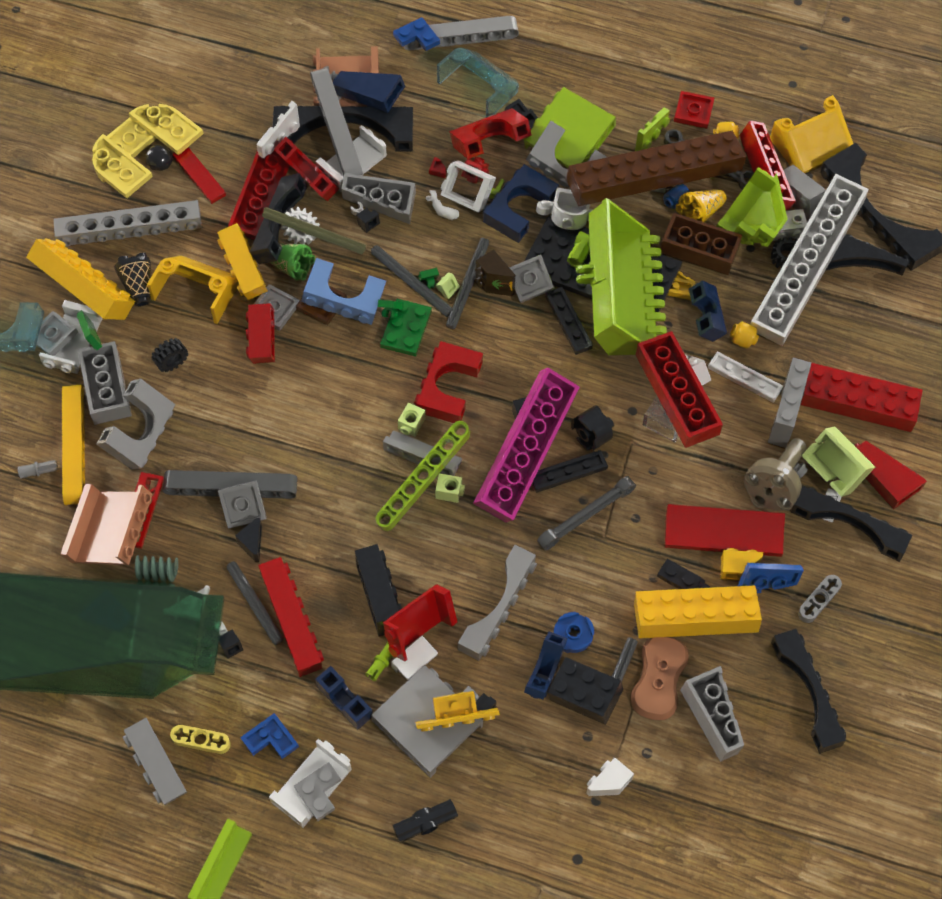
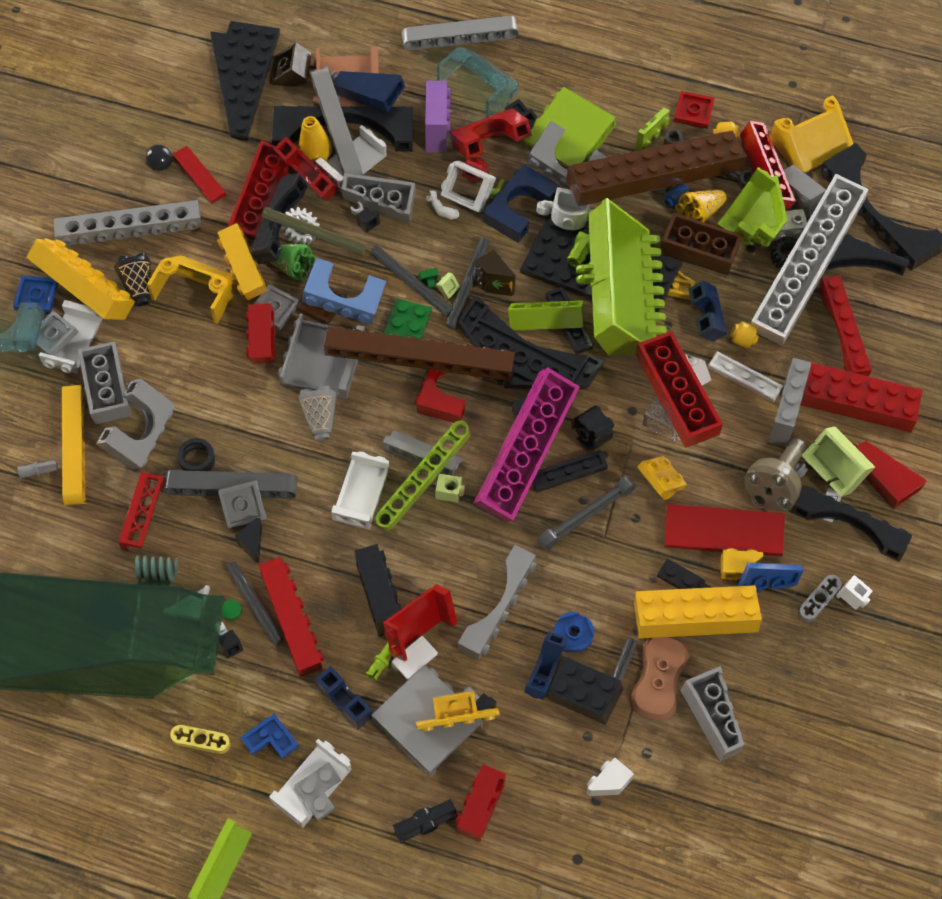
nougat panel [60,484,153,565] -> none
green tile [77,310,102,350] -> none
light yellow plate [92,104,204,198] -> none
light grey wedge [123,718,187,805] -> none
black tyre [151,338,188,372] -> none
white wing [256,101,300,158] -> none
green tile [378,299,404,318] -> none
blue plate [393,17,440,51] -> none
yellowish green brick [398,403,425,437] -> none
red tile [429,157,446,179] -> none
light grey plate [509,255,555,303] -> none
black arch [771,629,846,754] -> none
none -> blue plate [13,275,59,314]
none -> black tyre [177,438,216,471]
none -> black wing [210,21,280,140]
none -> green tile [221,600,242,621]
none -> dark brown slope [270,43,311,87]
none -> light grey panel [278,314,365,399]
none -> yellow cone [298,116,333,163]
none -> light grey cone [299,386,336,441]
none -> reddish brown brick [324,326,515,381]
none -> white panel [331,452,390,530]
none -> medium lavender wedge [425,81,450,152]
none -> red wedge [455,764,506,842]
none -> black wing [459,296,604,389]
none -> lime panel [508,300,584,330]
none -> yellow plate [637,456,687,500]
none -> red arch [819,275,872,376]
none -> white brick [836,575,872,610]

